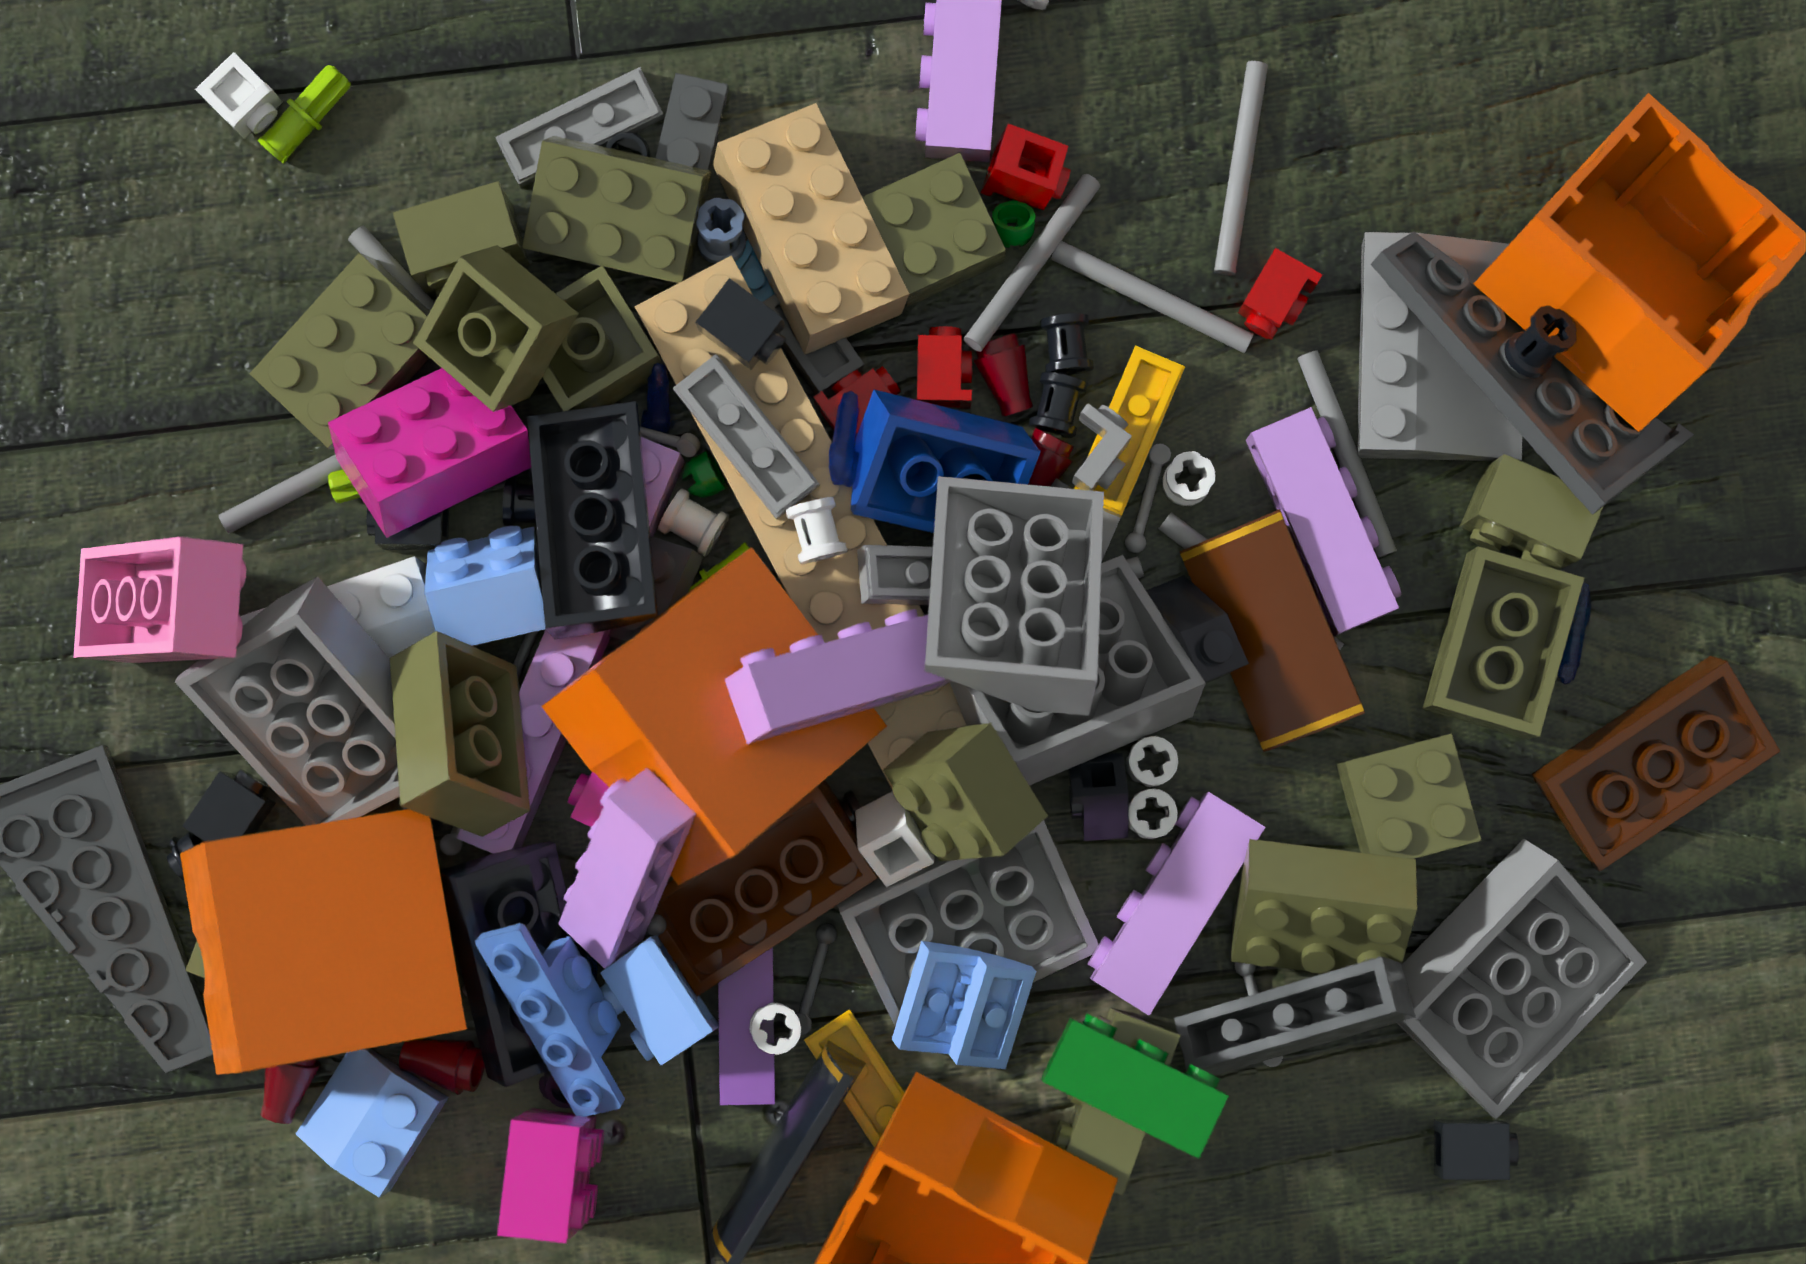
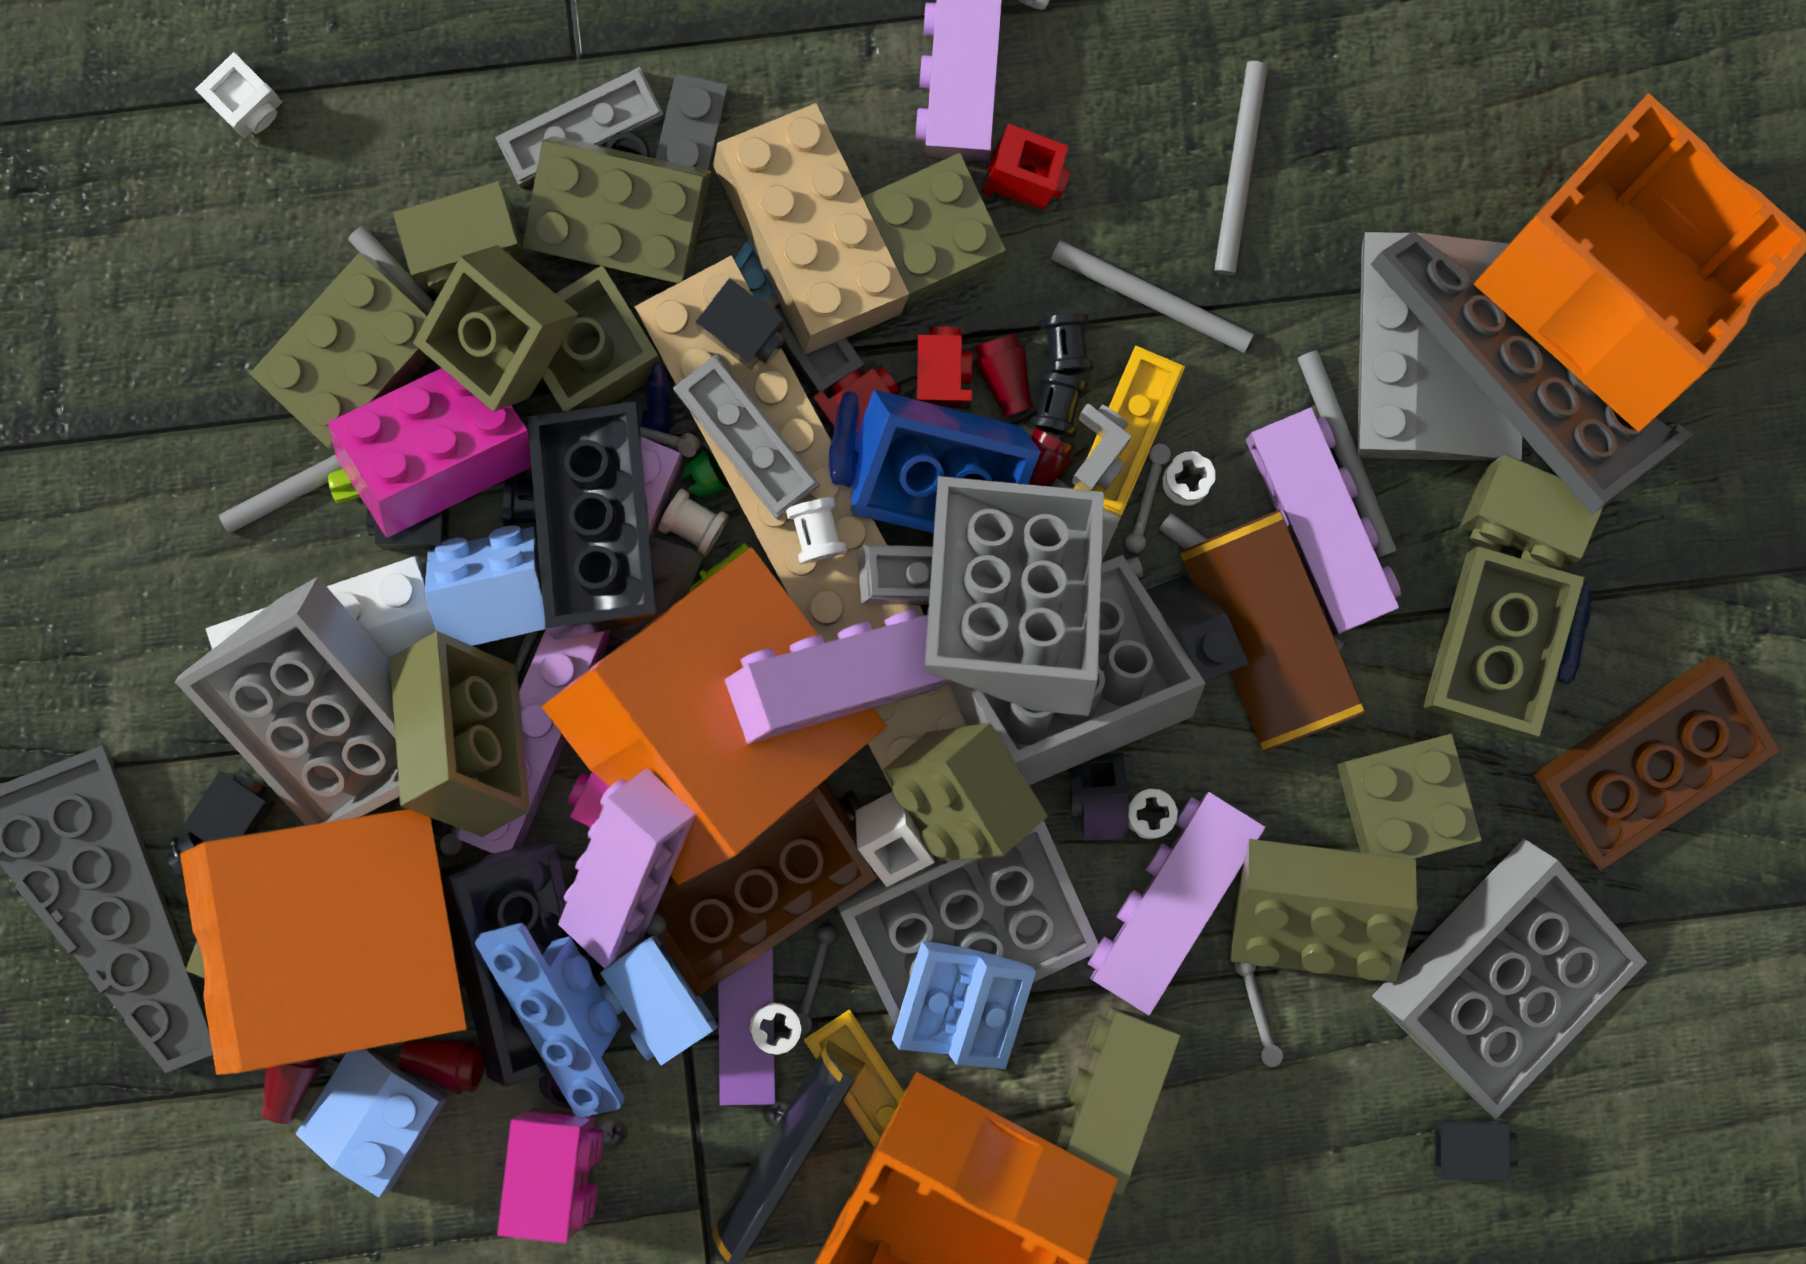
bright pink brick [73,537,246,663] -> none
lime axle [257,65,351,164] -> none
sand blue bush [696,198,746,264] -> none
light grey bar [964,174,1100,352] -> none
green hinge [992,201,1035,248] -> none
green brick [1041,1013,1229,1158] -> none
white bush [1125,736,1179,787] -> none
dark grey brick [1174,956,1416,1075] -> none
red brick [1238,248,1323,340] -> none
black bush [1504,306,1577,378] -> none

